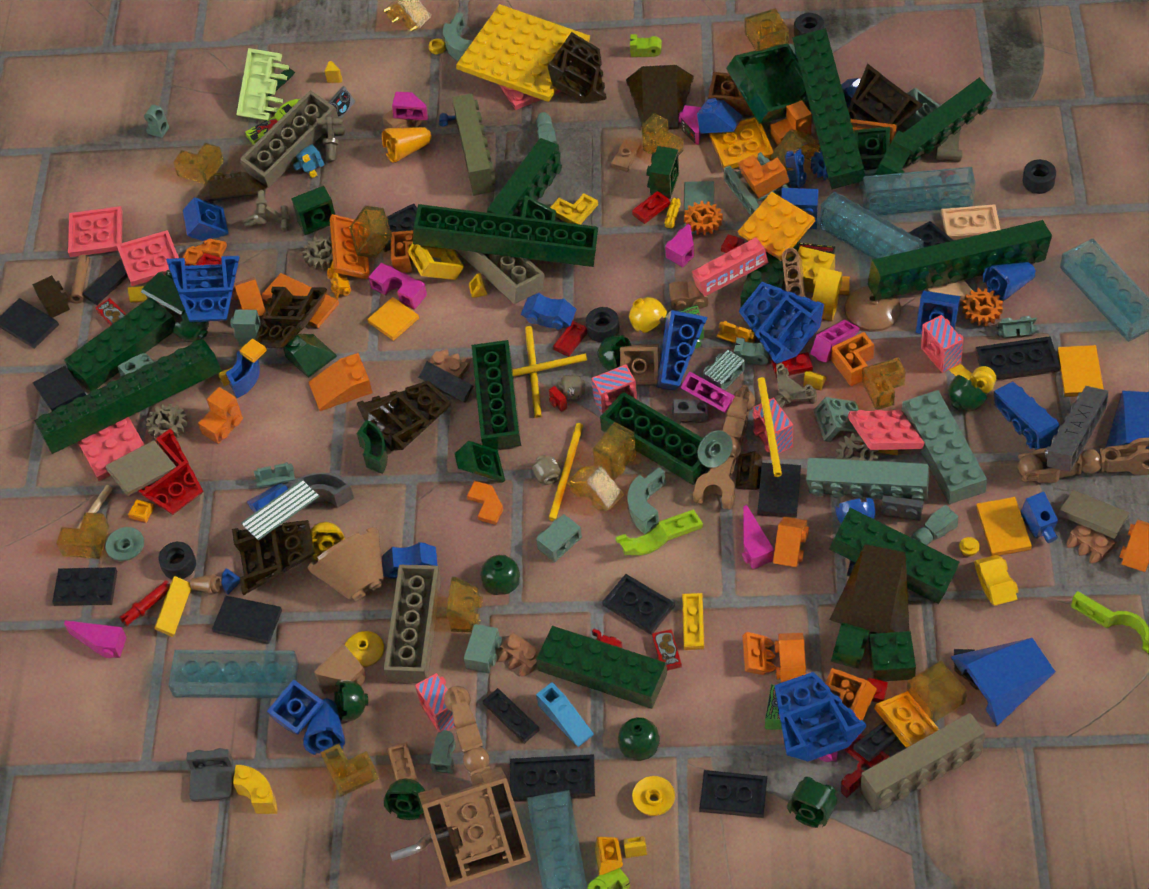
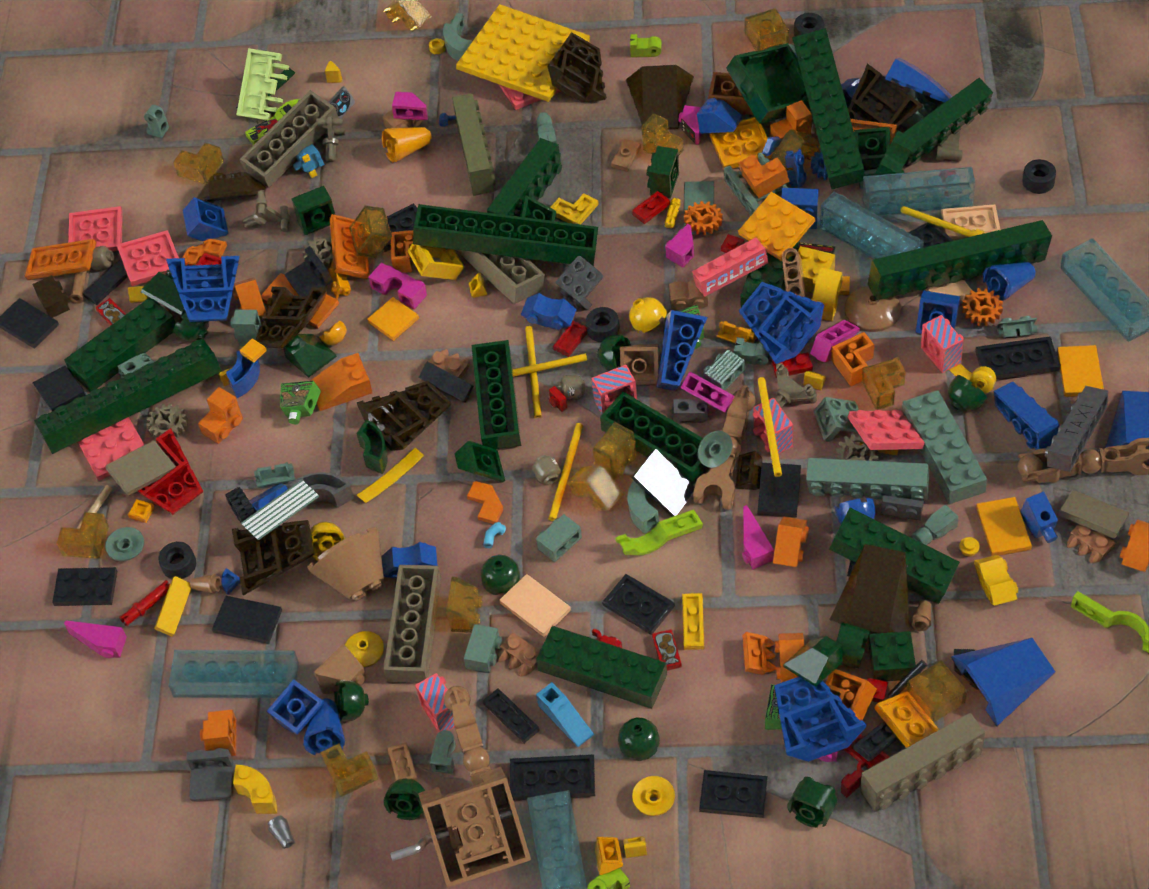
none -> orange tile [25,239,97,280]
none -> dark tan head [90,246,114,271]
none -> orange brick [200,710,237,756]
none -> black tyre [225,487,255,523]
none -> flat silver cone [268,815,295,849]
none -> torso [280,381,321,425]
none -> black bracket [285,246,333,296]
none -> light orange hair [319,320,347,346]
none -> yellow sticker [357,448,424,503]
none -> medium azure arm [483,522,506,548]
none -> light nougat tile [499,574,571,637]
none -> dark grey bracket [555,256,603,310]
none -> tile [631,449,695,517]
none -> blue tile [762,137,782,156]
none -> slope [783,636,843,687]
none -> blue wedge [885,58,953,103]
none -> black piece [888,660,928,698]
none -> yellow piece [900,206,984,237]
none -> medium nougat cone [911,600,931,631]

